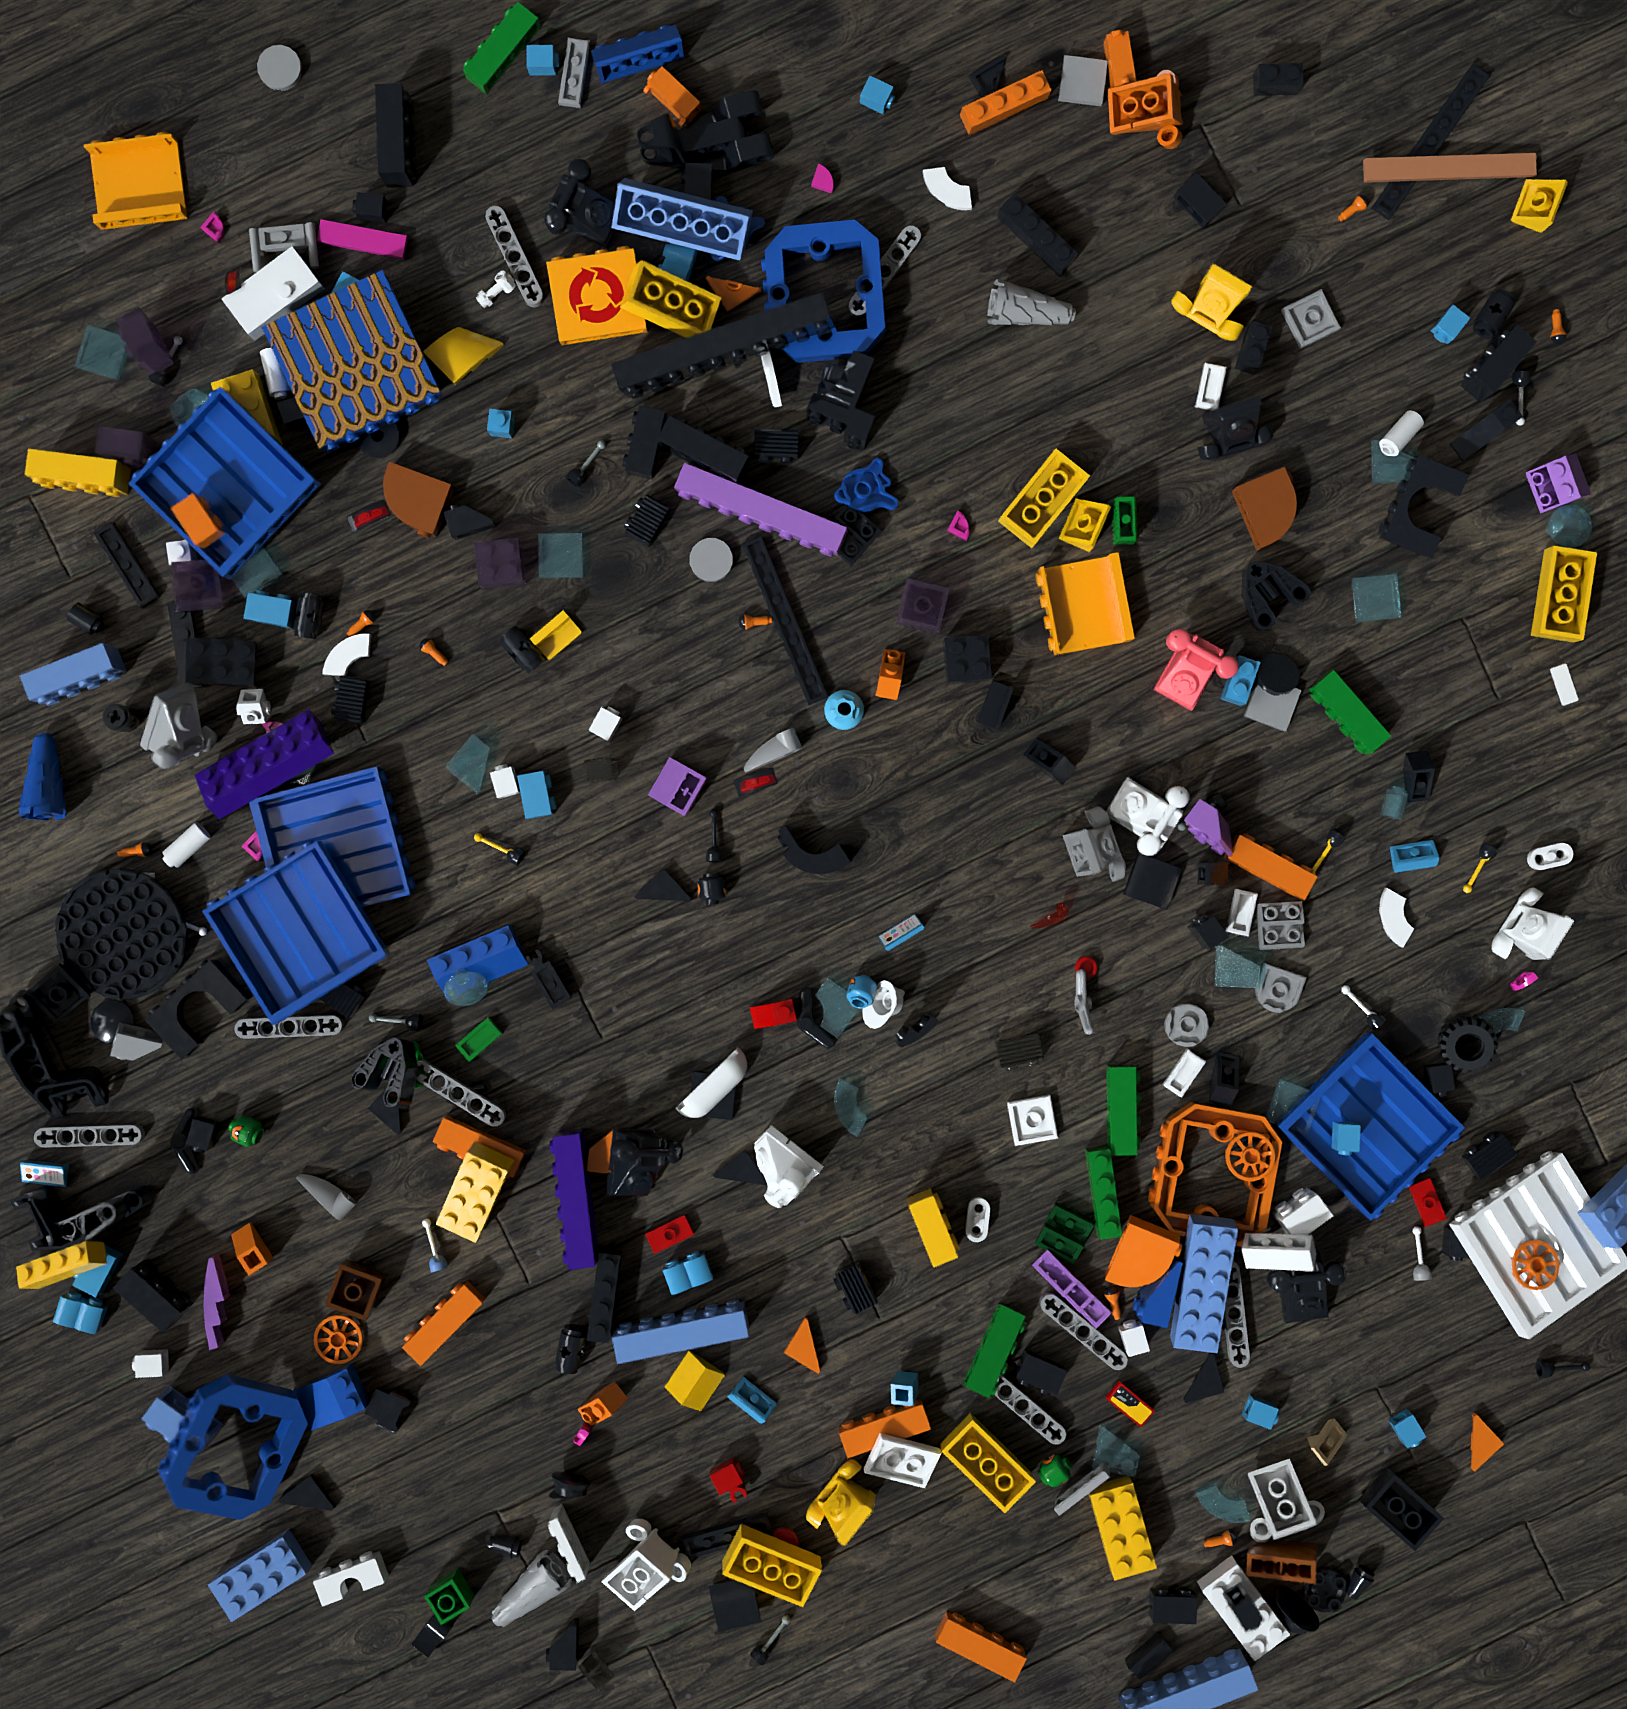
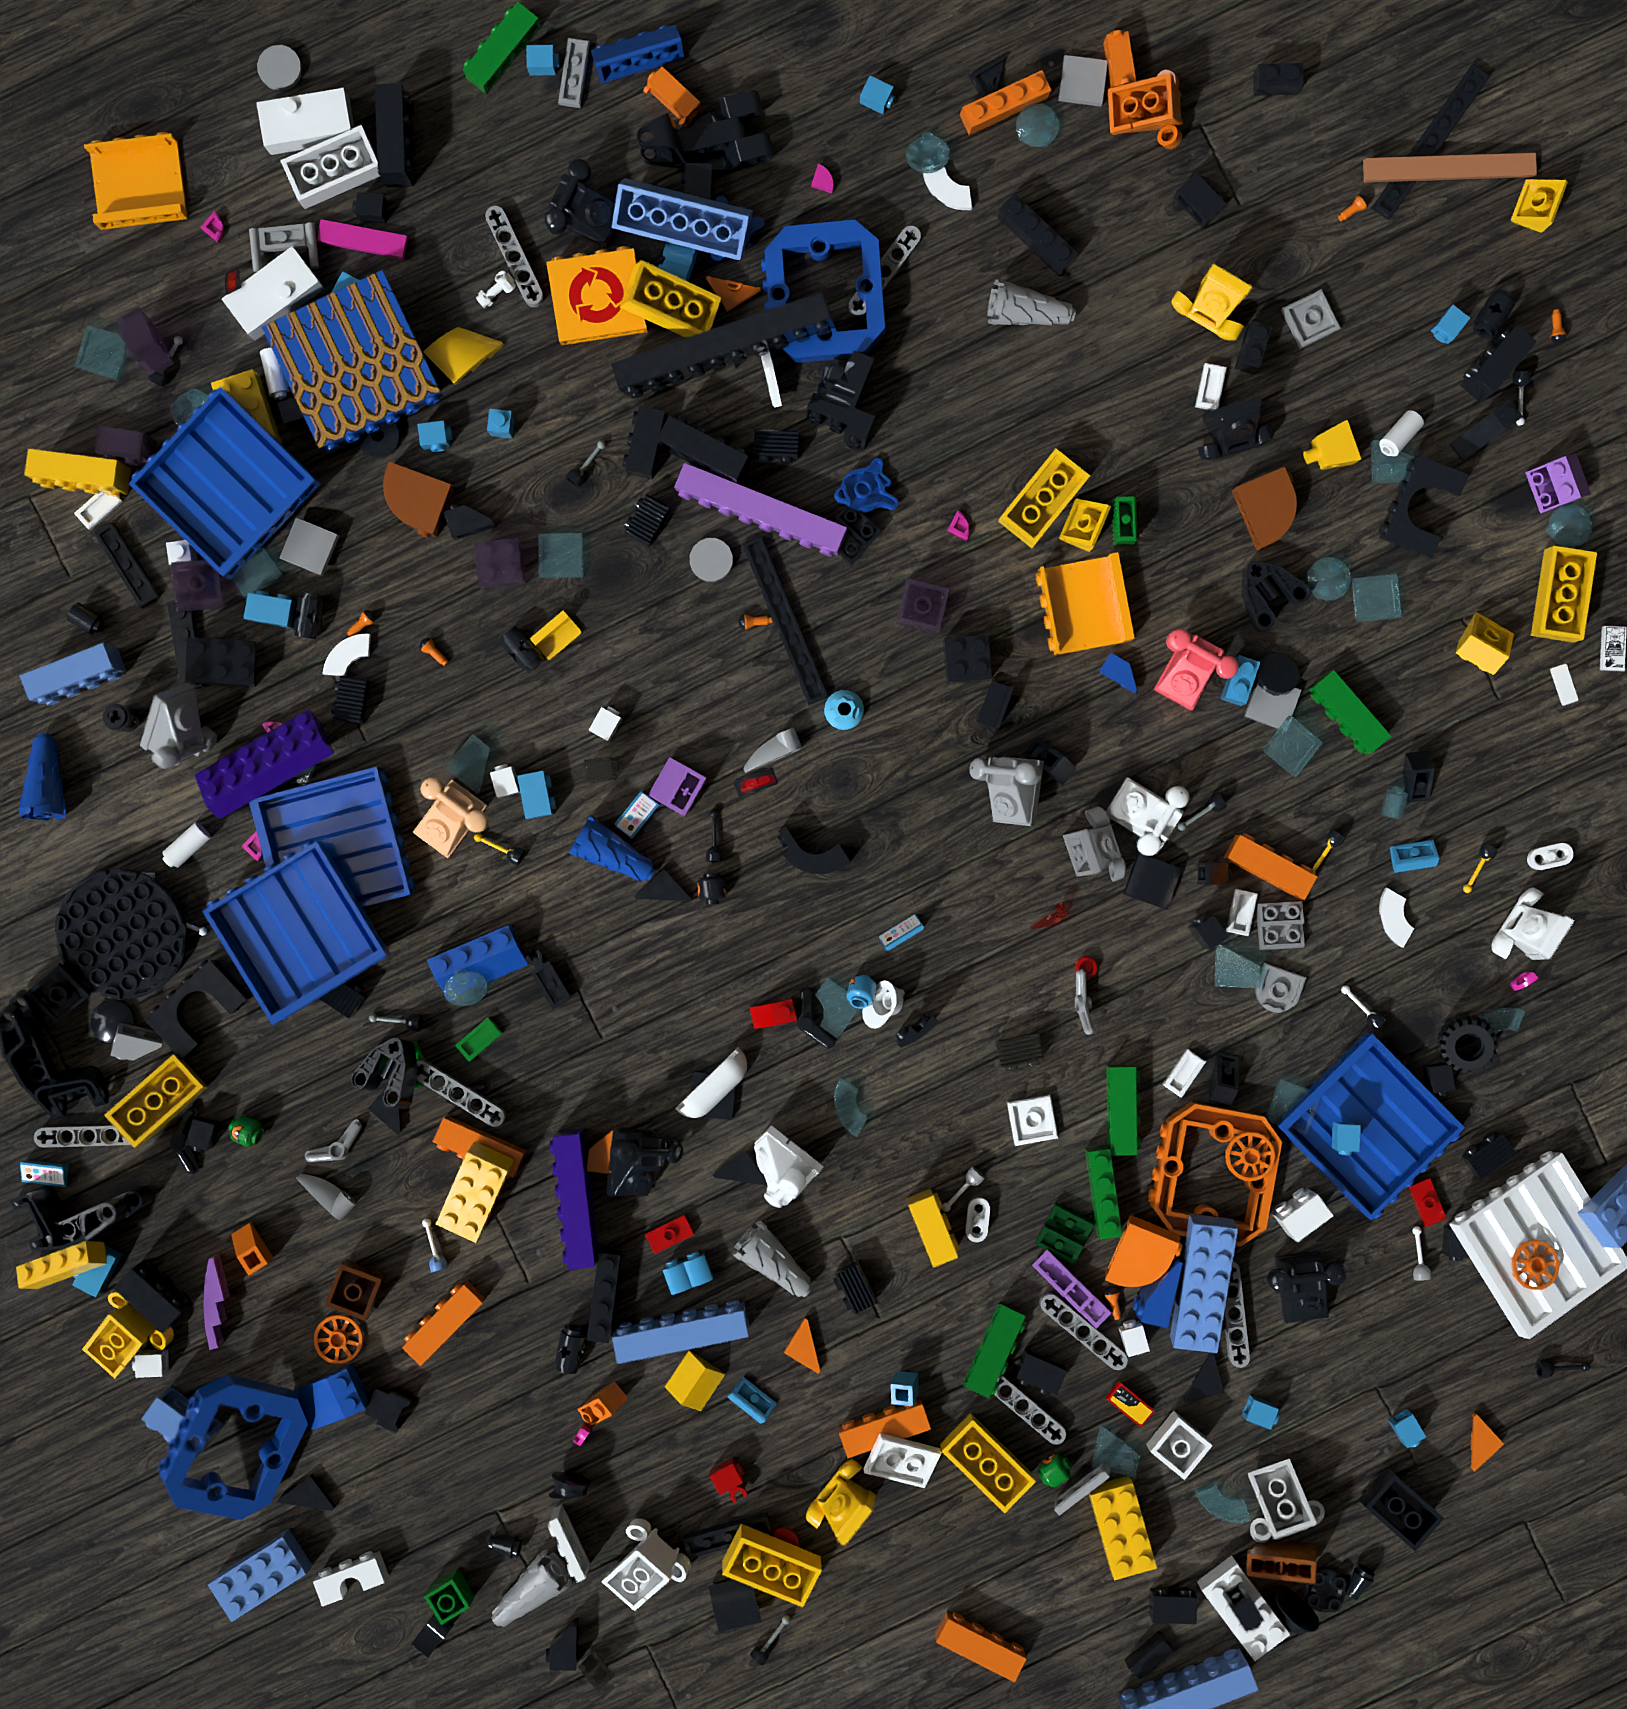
dark azure brick [53,1291,108,1334] -> none
orange piece [117,842,151,858] -> none
orange brick [171,493,225,549] -> none
light grey beam [234,1015,344,1039] -> none
white brick [236,689,271,724] -> none
sticker [347,500,391,532] -> none
orange slope [876,649,905,700] -> none
light grey tile [1164,1003,1209,1047] -> none
medium lavender slope [1184,799,1233,857] -> none
orange piece [1203,1530,1237,1547] -> none
white brick [1242,1233,1316,1271] -> none
tan slope [1307,1418,1348,1466] -> none
none -> white tile [74,491,123,531]
none -> yellow piece [82,1290,174,1378]
none -> yellow brick [104,1054,208,1148]
none -> white brick [256,88,354,155]
none -> white brick [280,125,379,209]
none -> light grey slope [280,518,339,576]
none -> light grey piece [305,1119,362,1162]
none -> light nougat piece [413,777,489,858]
none -> dark azure brick [417,421,453,452]
none -> blue cone [569,815,656,882]
none -> slope [614,791,659,839]
none -> light grey cone [732,1220,812,1297]
none -> clear light blue dish [906,132,950,174]
none -> hinge [942,1166,985,1212]
none -> light grey piece [969,757,1044,827]
none -> clear light blue dish [1016,104,1059,147]
none -> blue slope [1099,653,1138,694]
none -> white brick [1146,1411,1213,1480]
none -> clear light blue tile [1262,716,1323,777]
none -> yellow torso [1304,420,1361,470]
none -> clear light blue dish [1307,557,1351,601]
none -> yellow slope [1456,612,1514,675]
none -> white tile [1600,626,1627,671]

